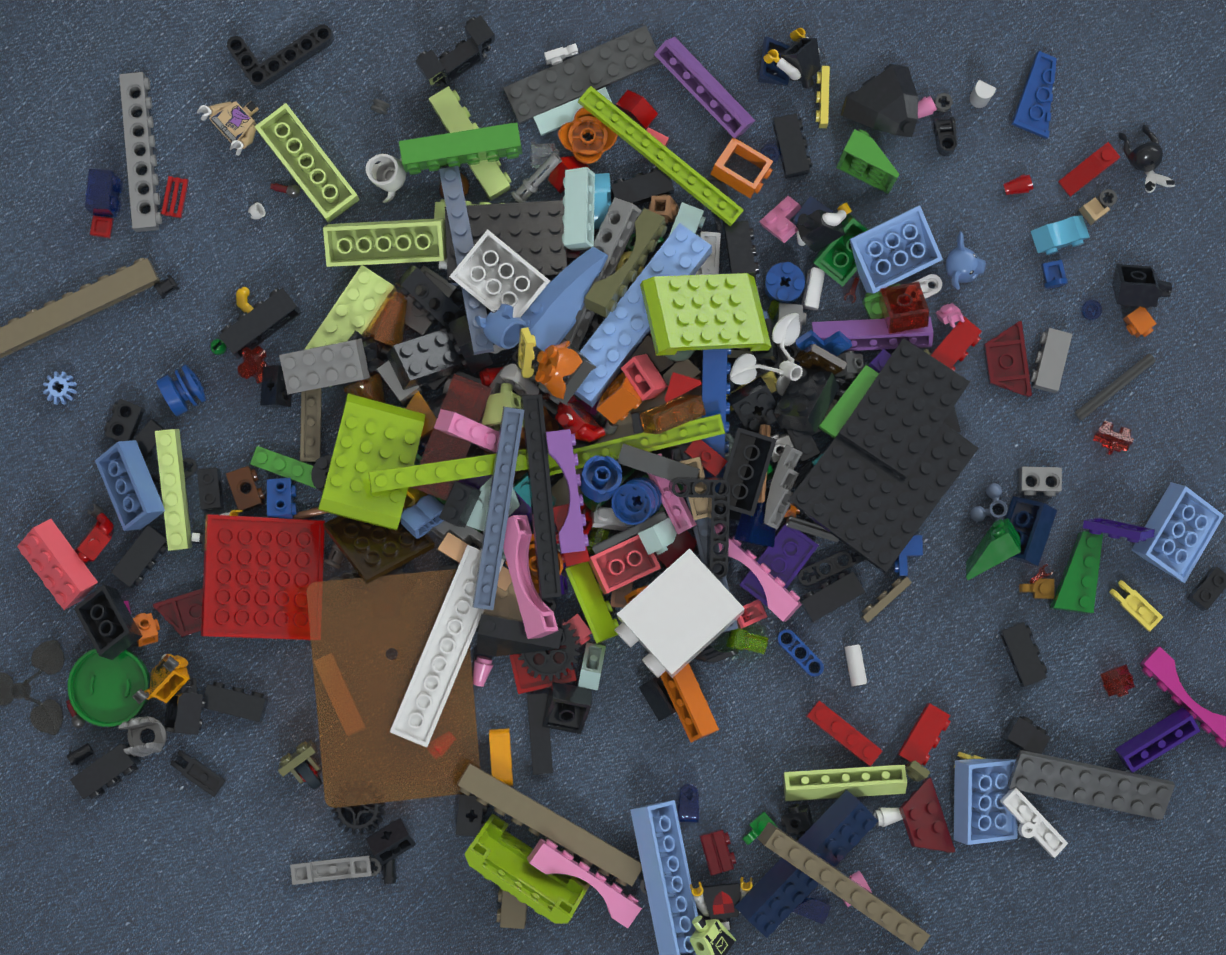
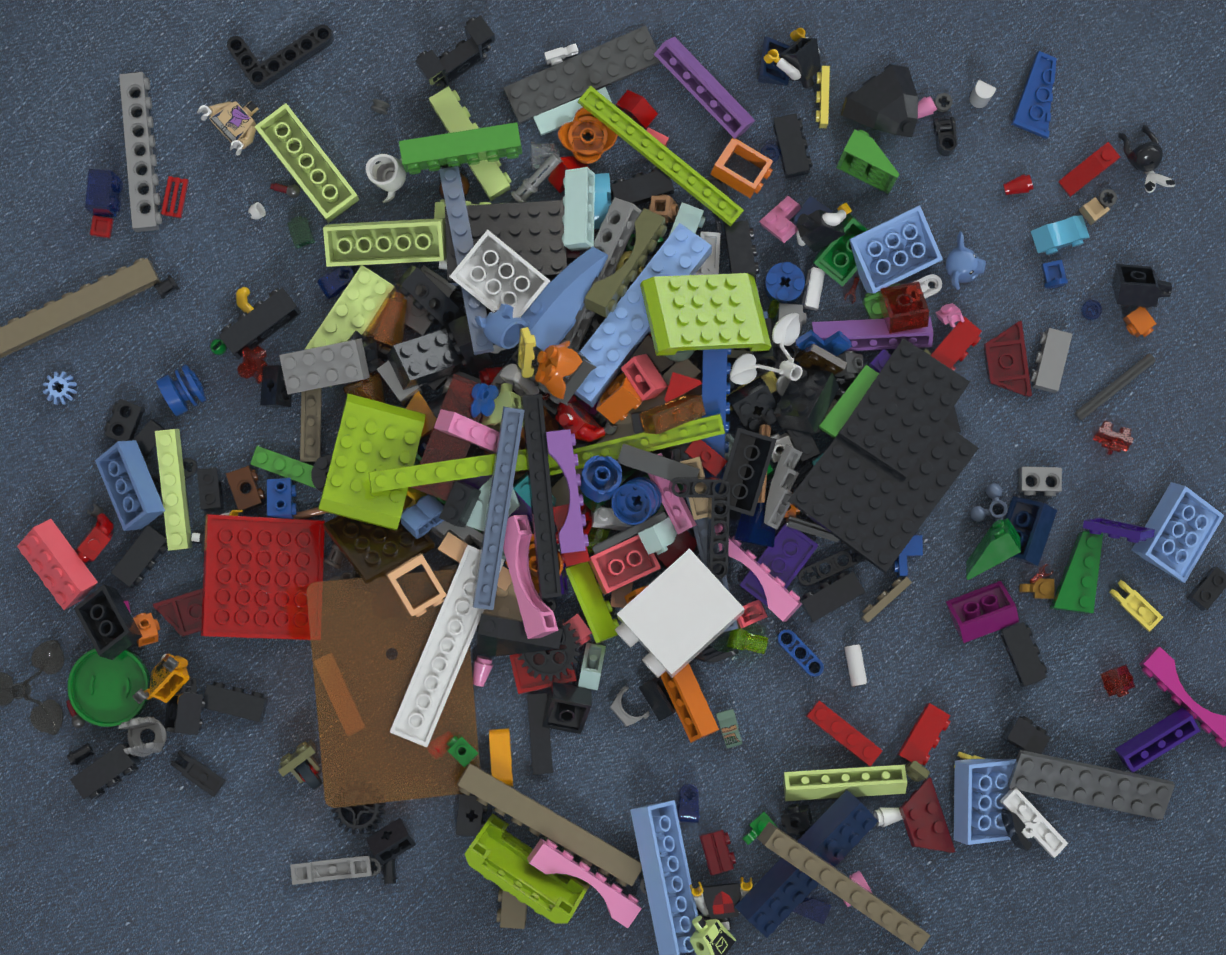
none -> clear green brick [287,216,315,249]
none -> clear blue piece [317,266,356,299]
none -> light nougat window [386,553,447,617]
none -> green brick [445,734,478,768]
none -> blue plate [471,383,499,418]
none -> light grey helmet [610,686,650,727]
none -> sand green leg [715,709,742,749]
none -> magenta slope [946,581,1019,643]
none -> black slope [1001,809,1032,851]

